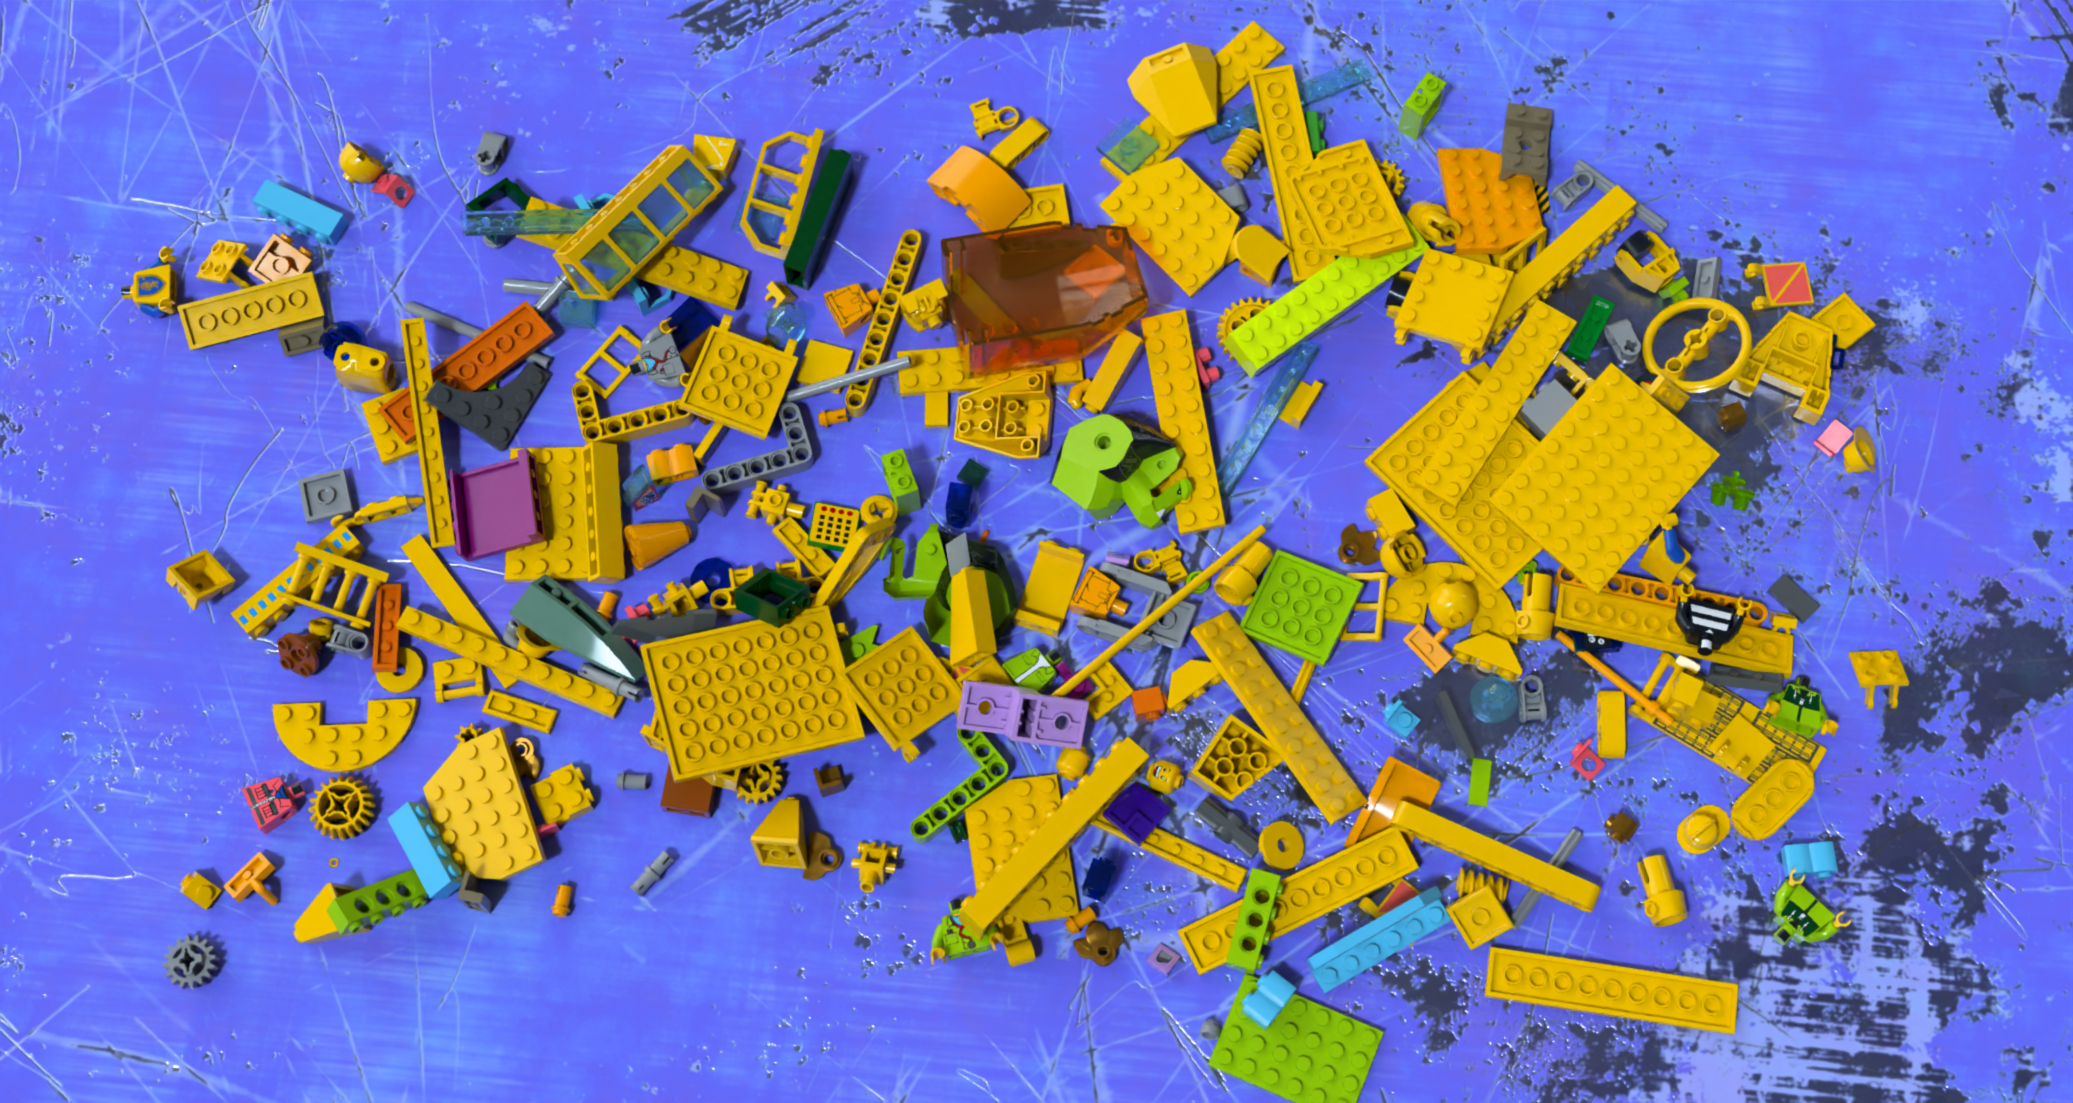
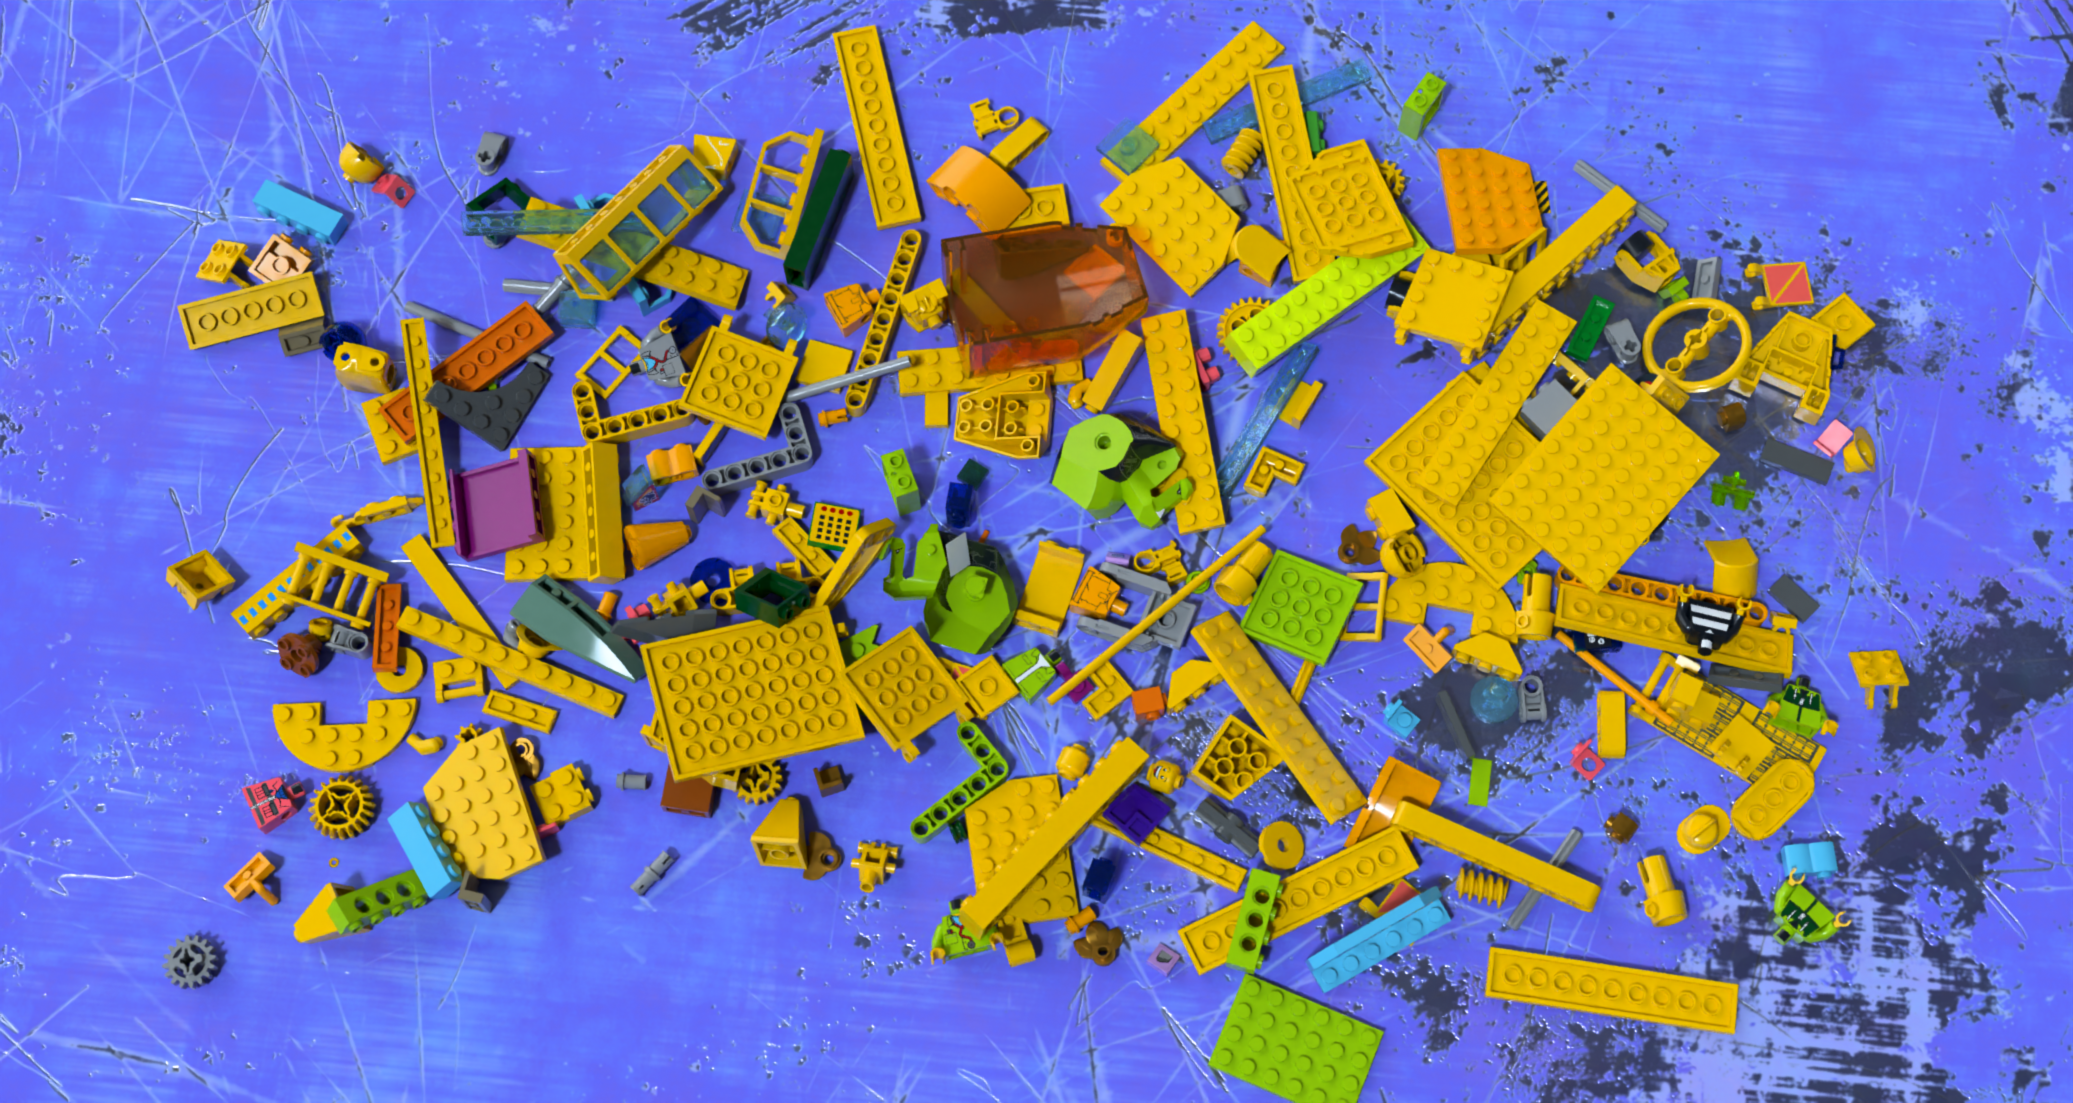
torso [121,246,177,319] -> none
yellow bracket [179,871,222,910] -> none
light grey plate [298,468,354,525] -> none
light orange pin [551,885,573,918] -> none
light grey pin [578,662,644,703] -> none
yellow gear [860,495,898,524] -> none
yellow slope [950,567,997,667] -> none
lavender bracket [956,679,1089,749] -> none
yellow wedge [1127,42,1217,139] -> none
light grey hinge [1199,1019,1220,1040] -> none
medium azure brick [1241,970,1297,1031] -> none
yellow piece [1407,200,1461,247] -> none
yellow cylinder [1429,581,1477,630] -> none
yellow tile [1446,883,1514,950] -> none
dark tan piece [1499,103,1552,187] -> none
light grey piece [1550,170,1594,212] -> none
yellow torso [1638,513,1697,586] -> none
none -> yellow arm [406,733,443,755]
none -> yellow plate [832,25,921,231]
none -> yellow brick [1243,446,1305,498]
none -> yellow piece [1703,537,1759,600]
none -> dark grey tile [1759,438,1834,486]

